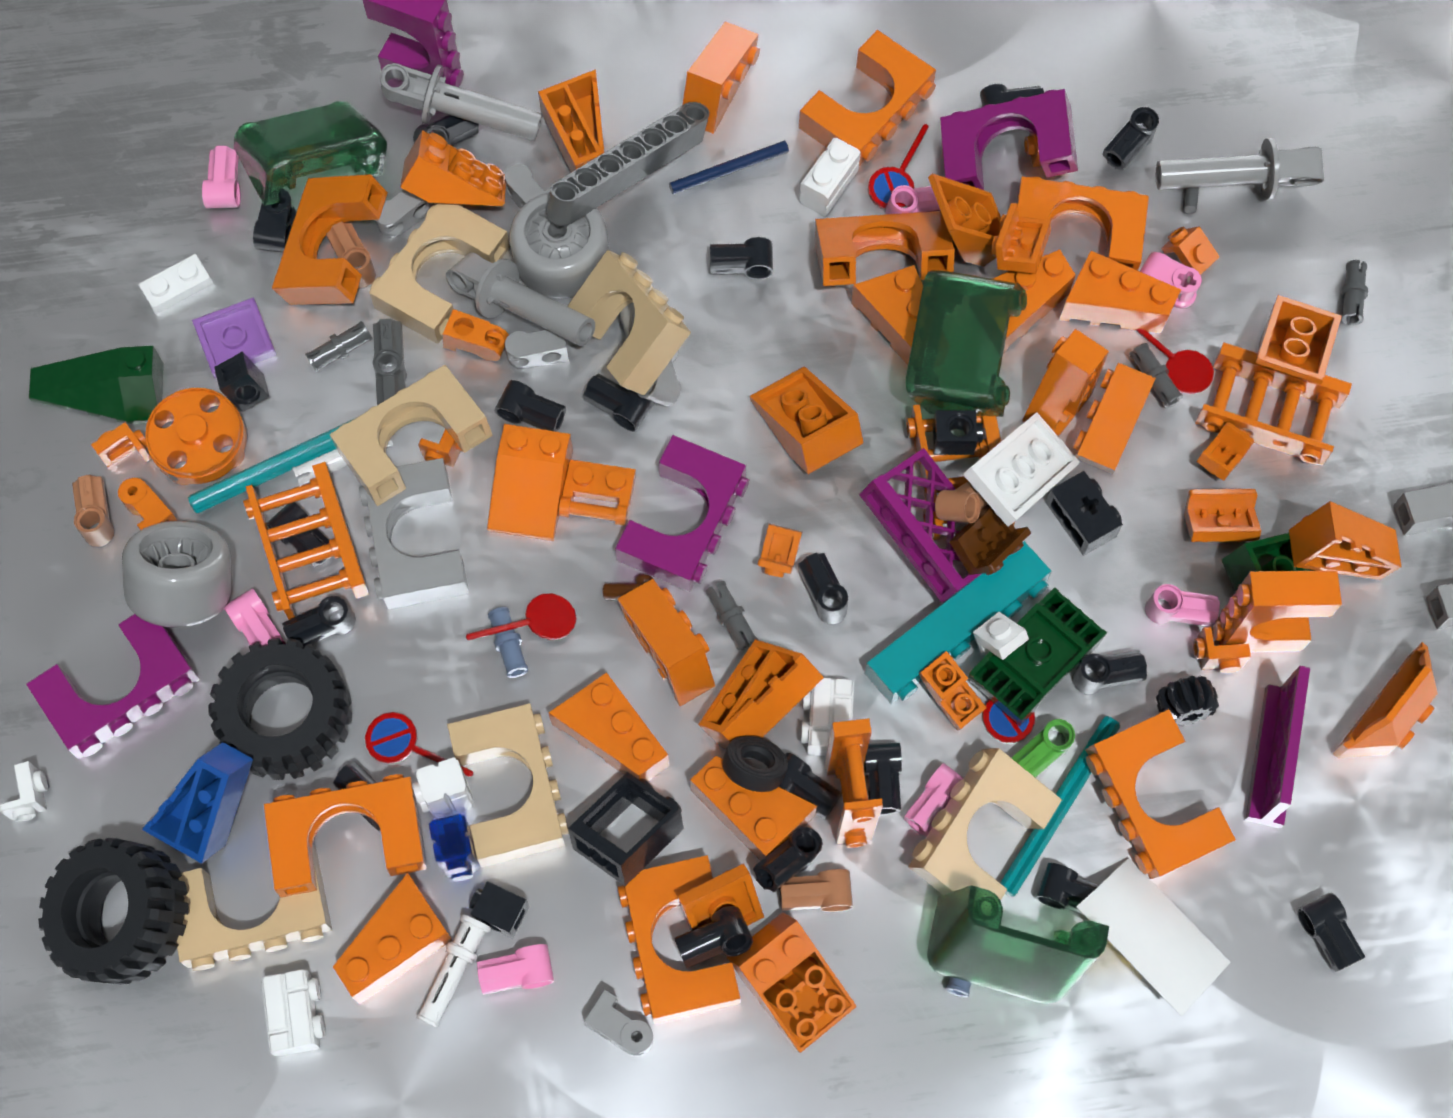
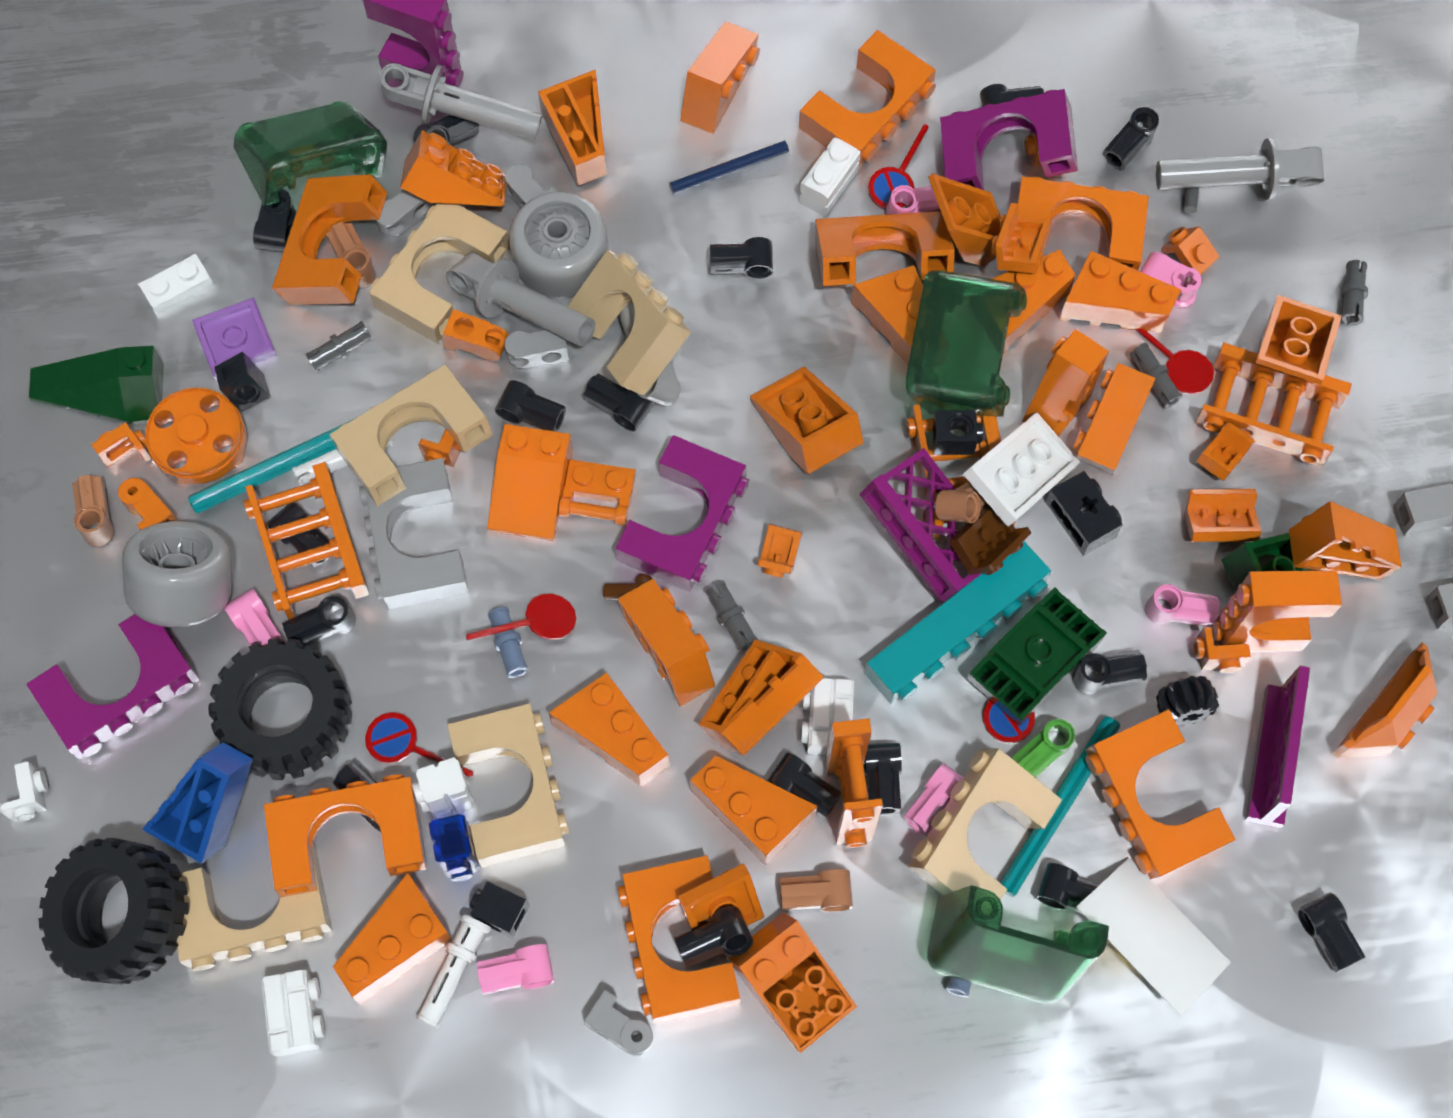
bright pink piece [202,146,241,209] -> none
dark grey piece [373,318,407,405] -> none
dark grey beam [546,102,709,226] -> none
black window [568,772,684,886] -> none
black tyre [723,735,788,792] -> none
black piece [753,827,823,892] -> none
black piece [797,553,848,624] -> none
orange slope [919,651,987,730] -> none
white bracket [973,612,1029,660] -> none

